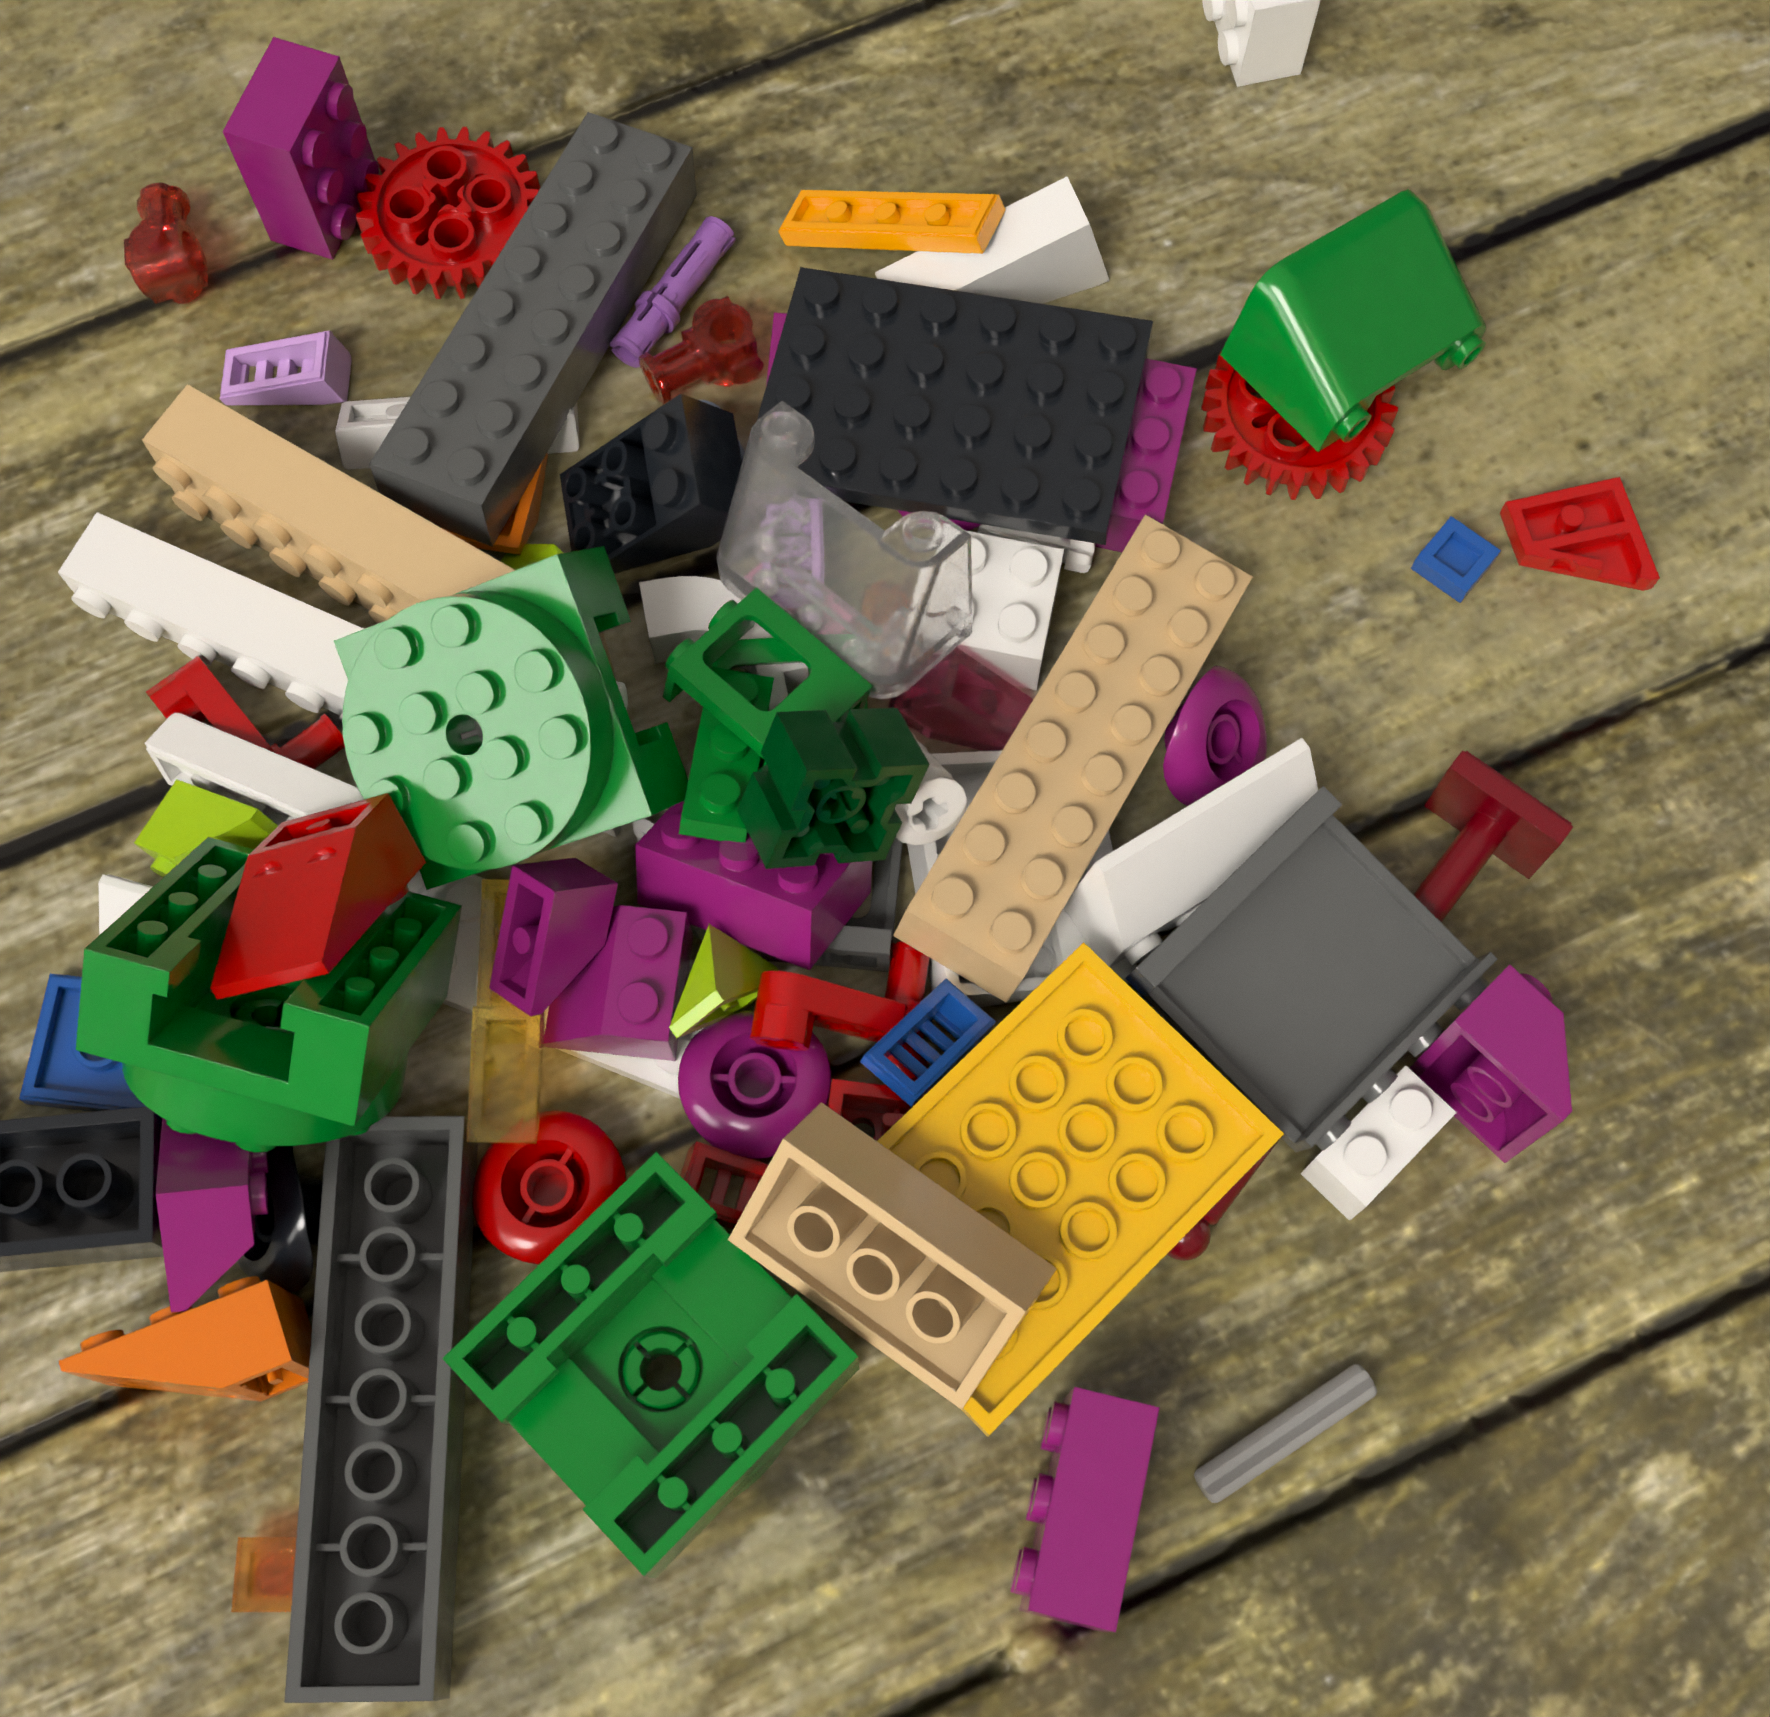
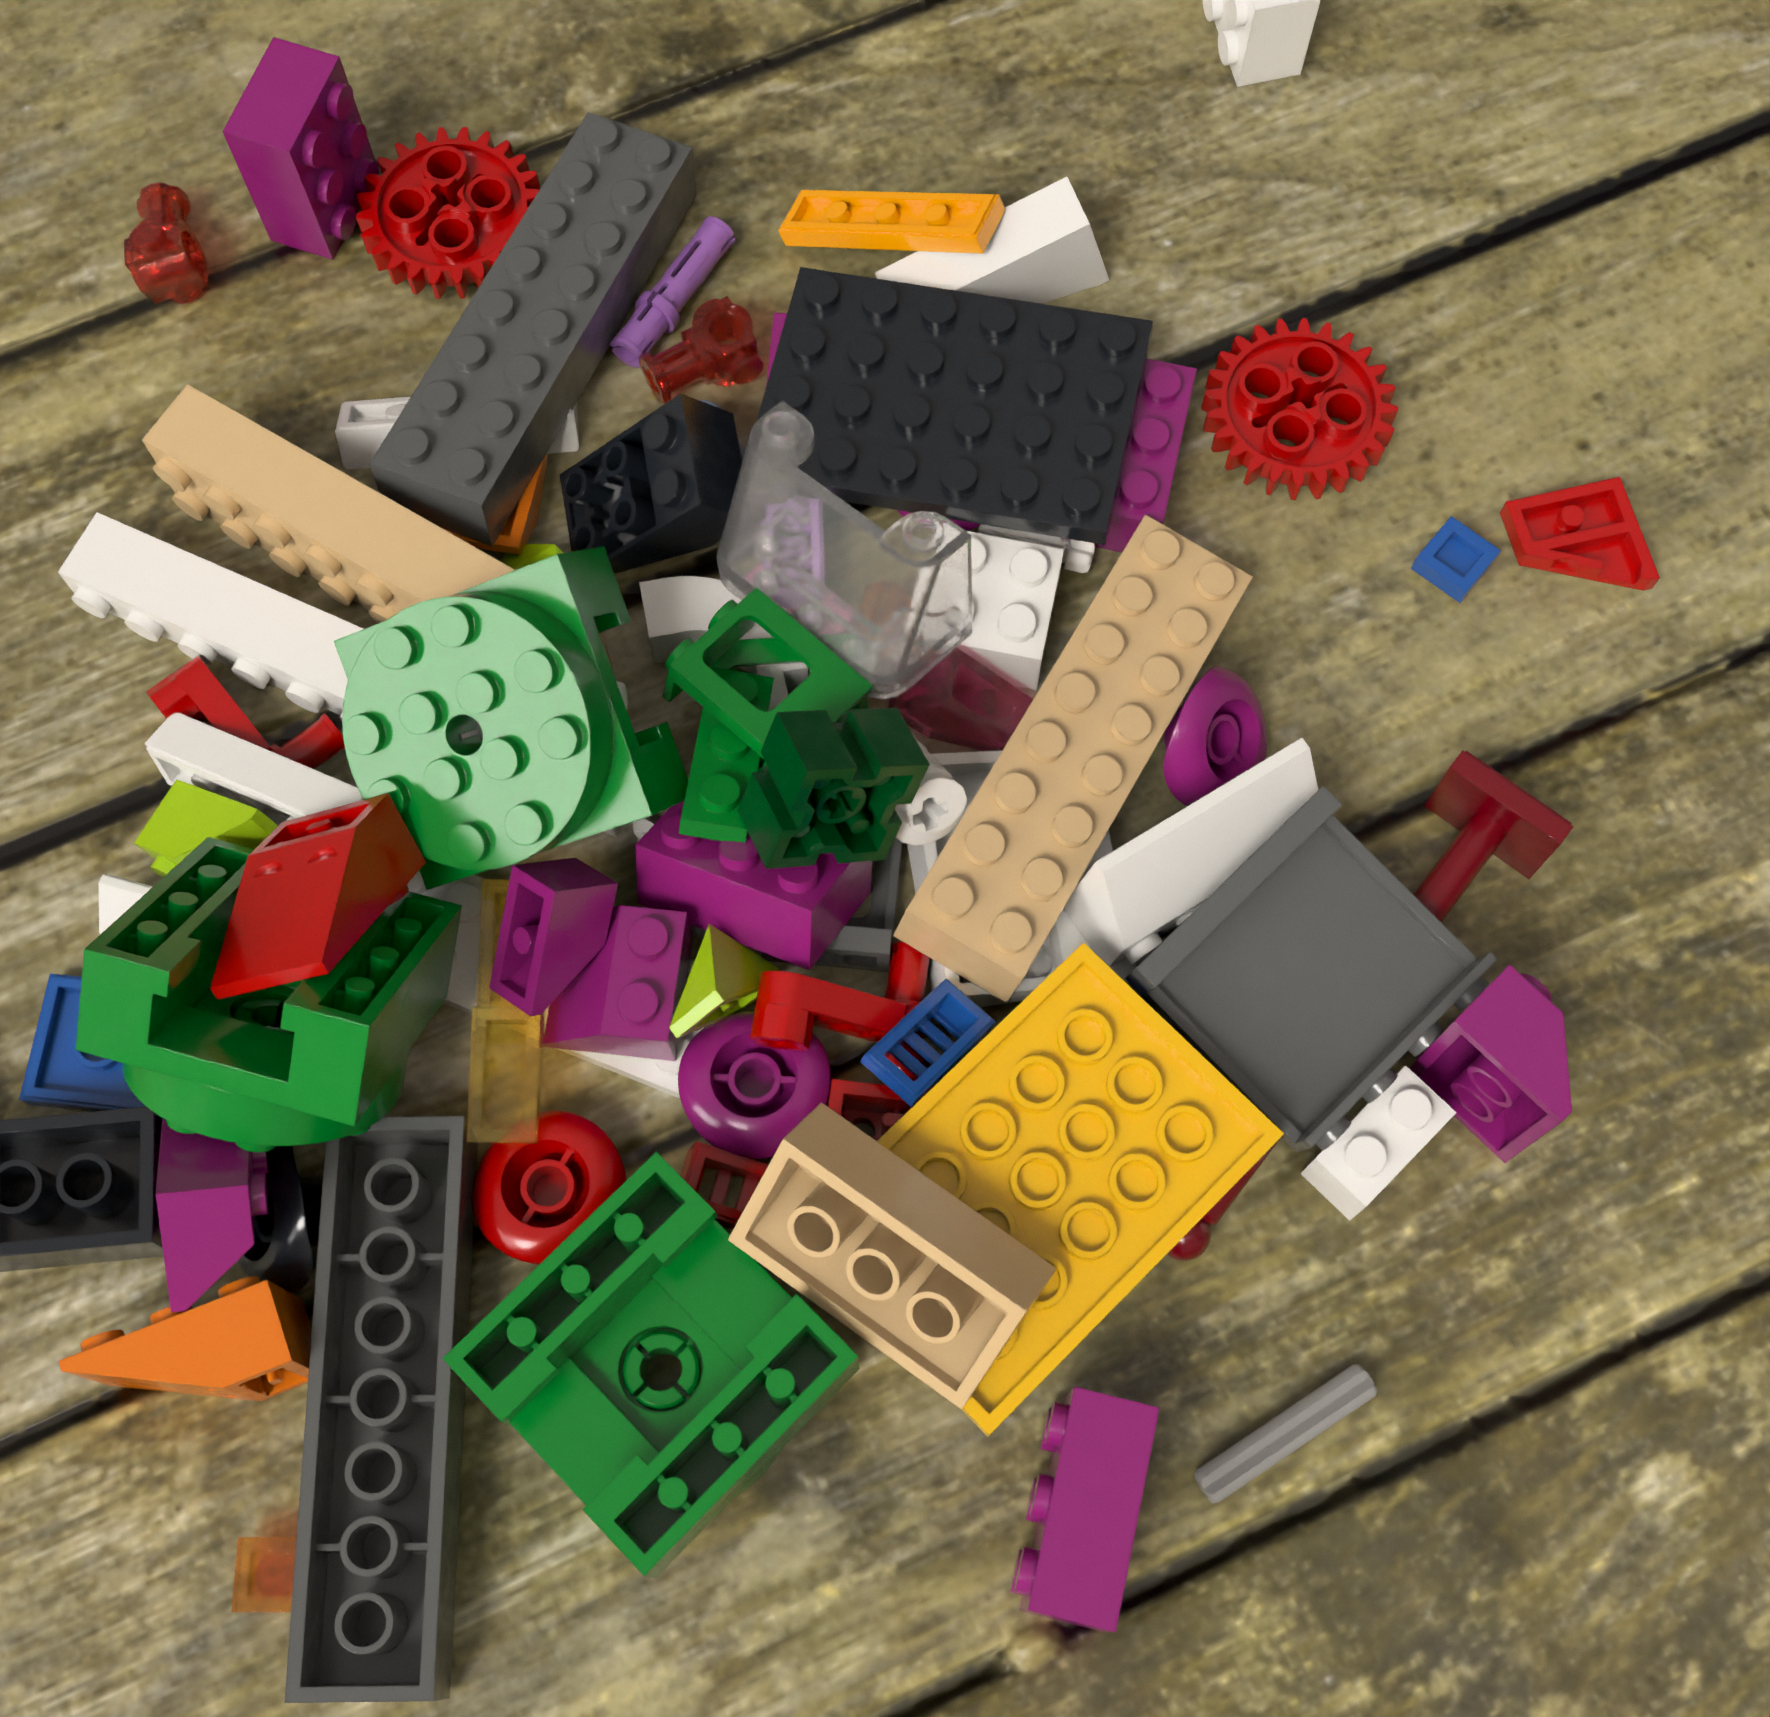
lavender slope [220,330,352,405] -> none
green windscreen [1220,189,1486,452] -> none

